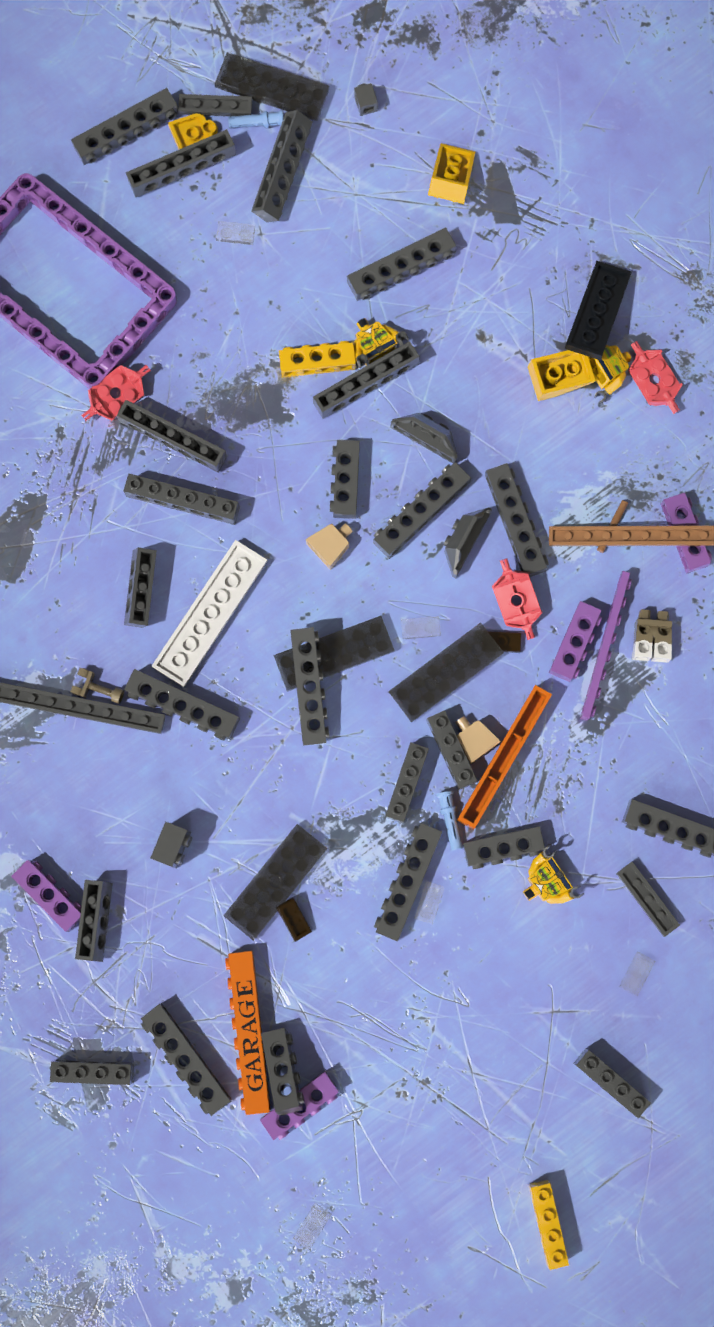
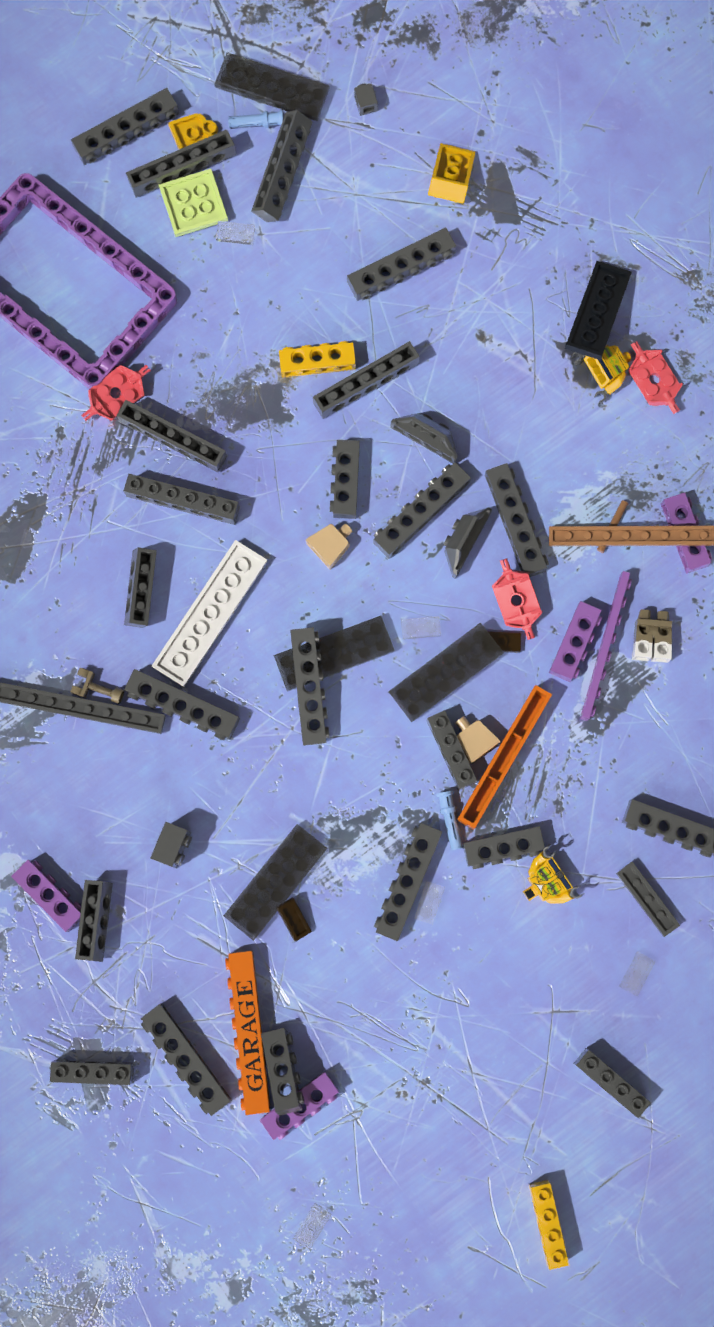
dark grey plate [178,94,252,116] -> none
torso [353,318,409,368] -> none
dark grey brick [385,742,429,824] -> none
yellow slope [527,350,596,401] -> none
none -> yellowish green plate [159,169,228,237]

